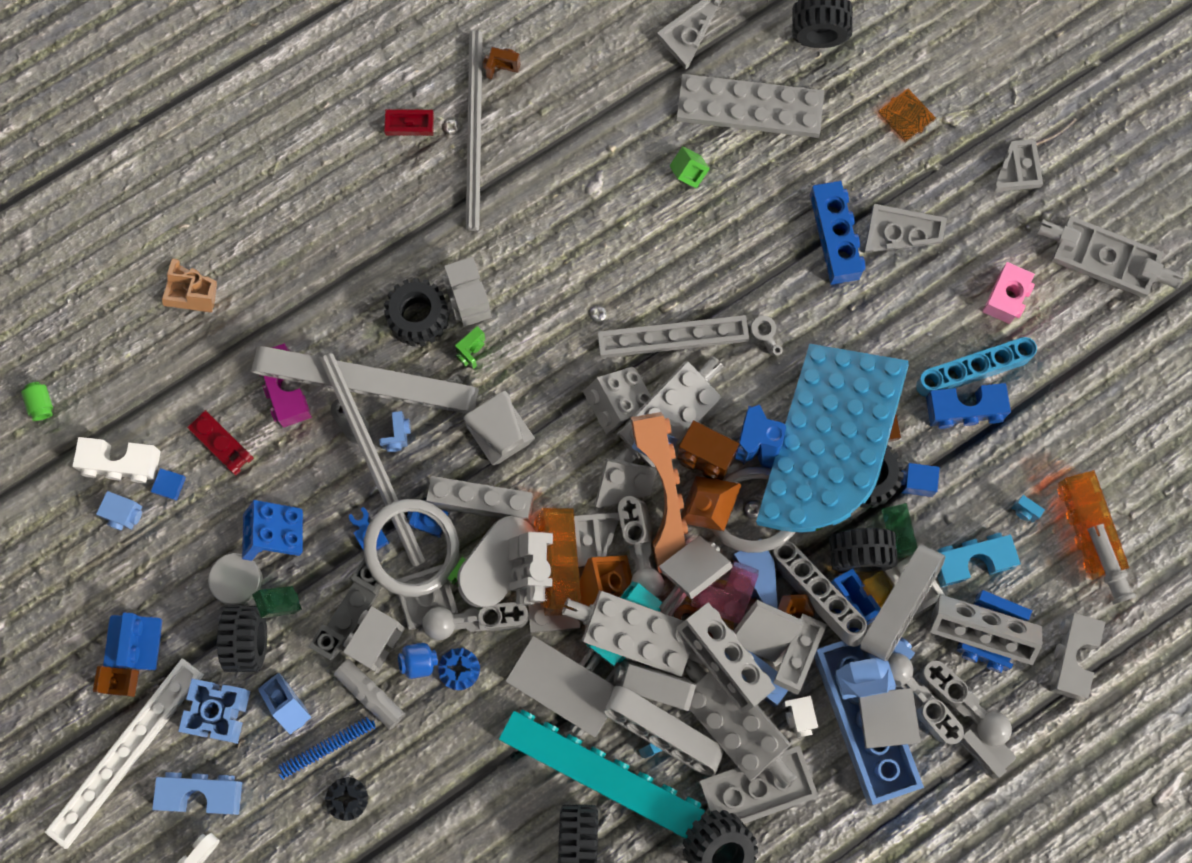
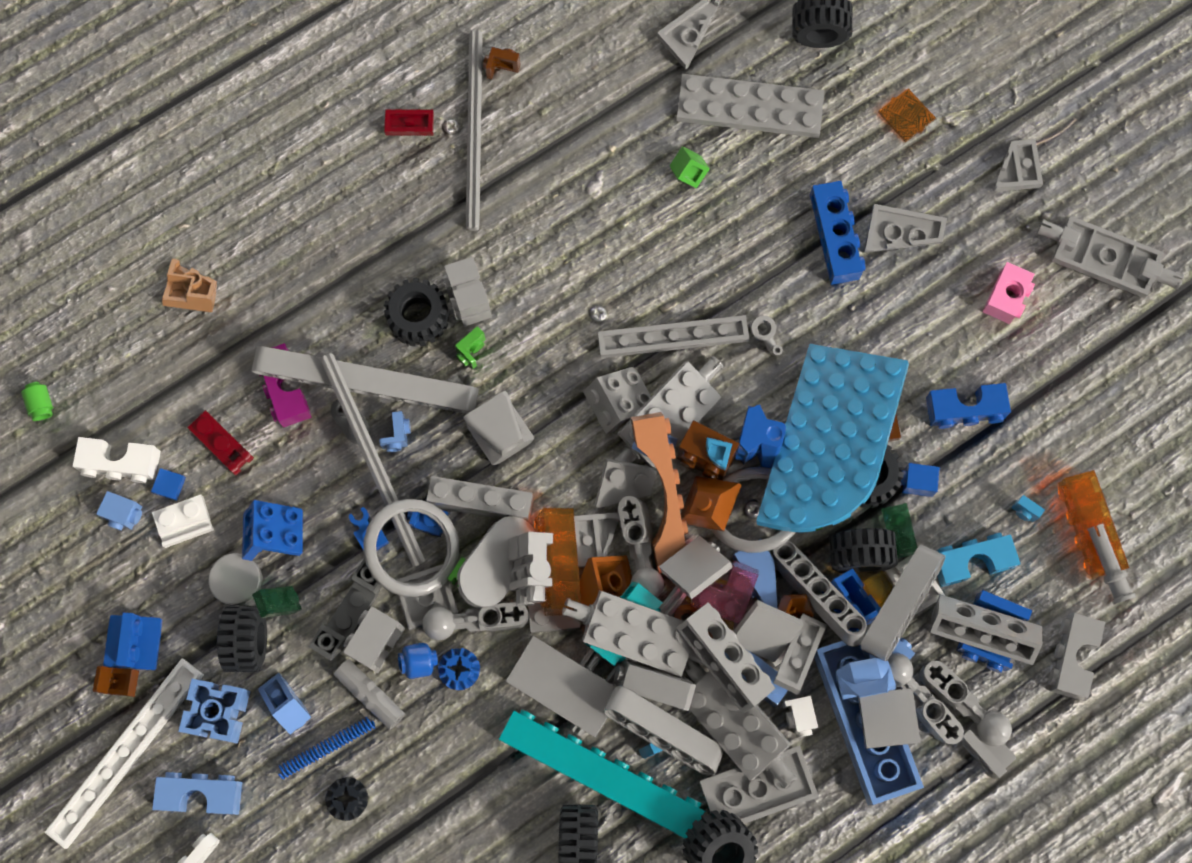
dark azure beam [916,337,1037,397] -> none
none -> white plate [152,494,214,548]
none -> dark azure tile [706,437,732,470]

